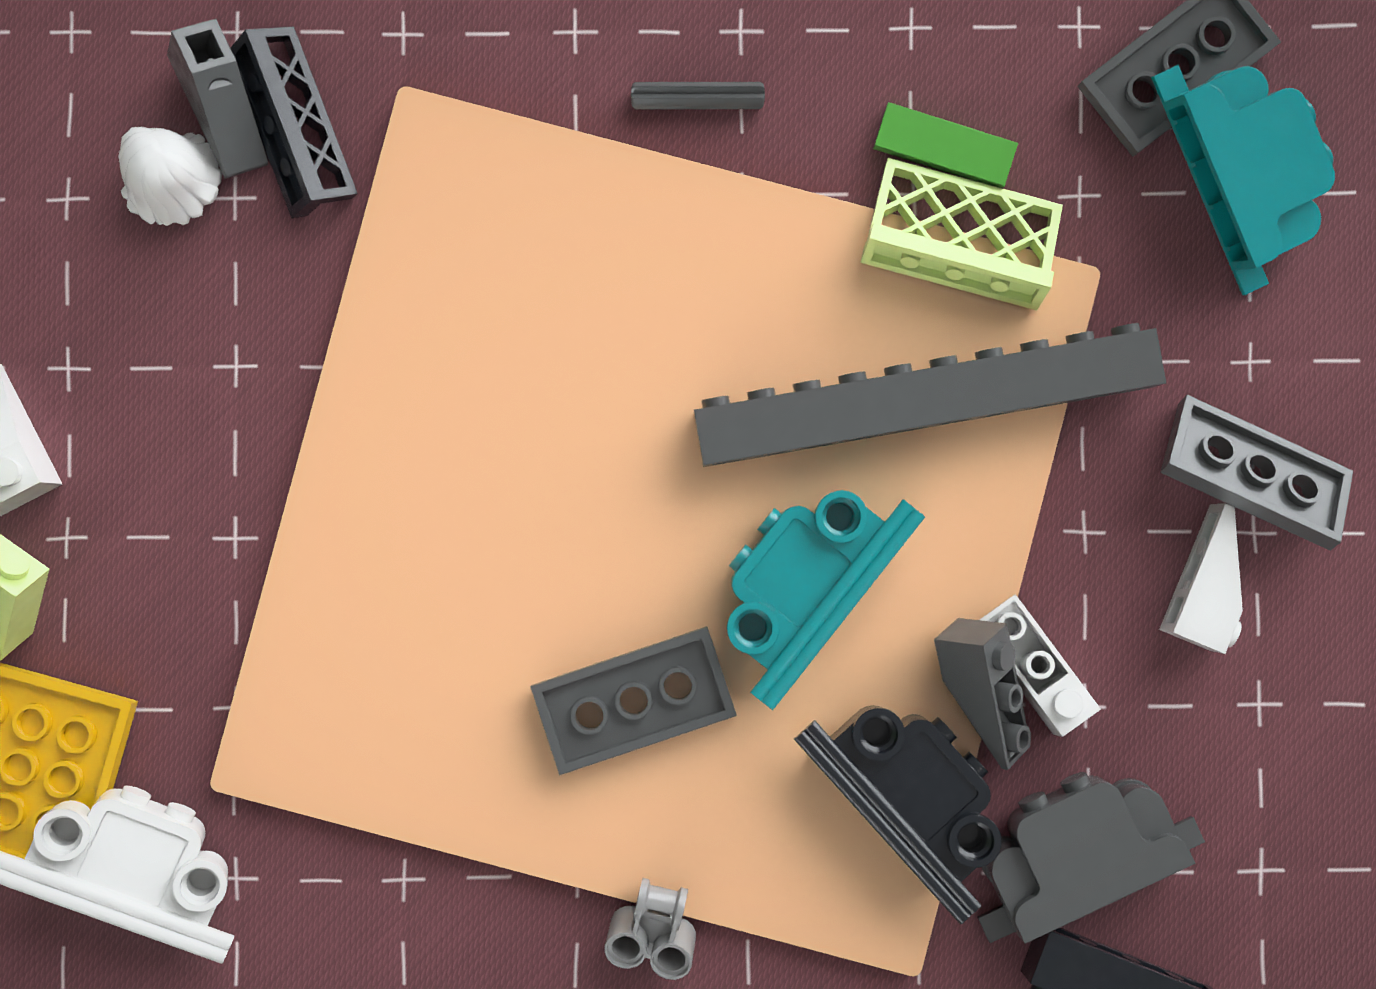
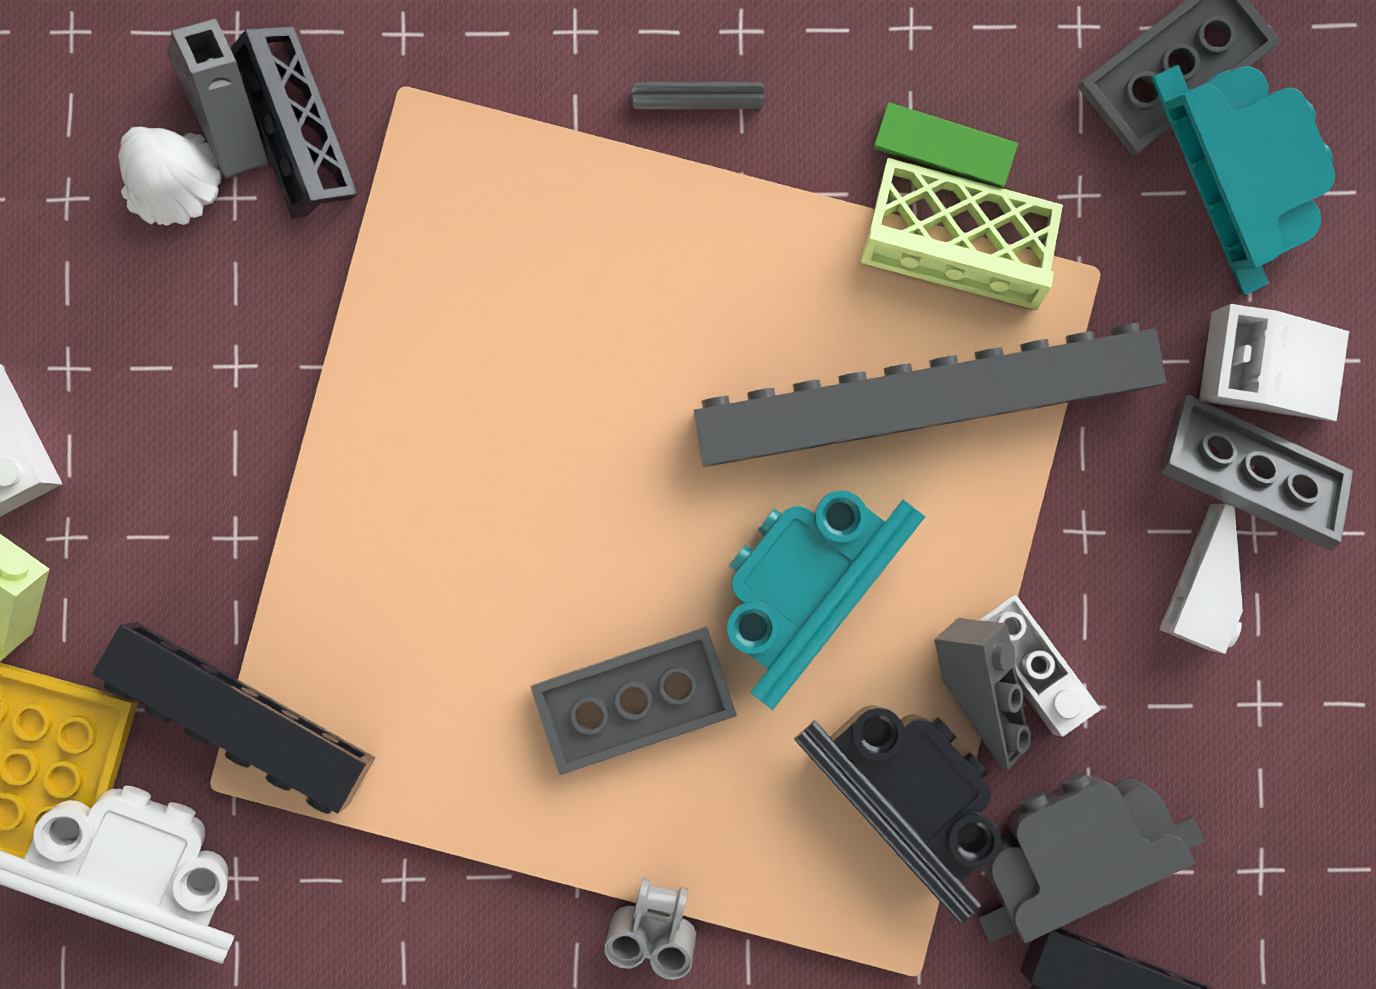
none -> black brick [92,622,376,814]
none -> white slope [1199,304,1349,422]

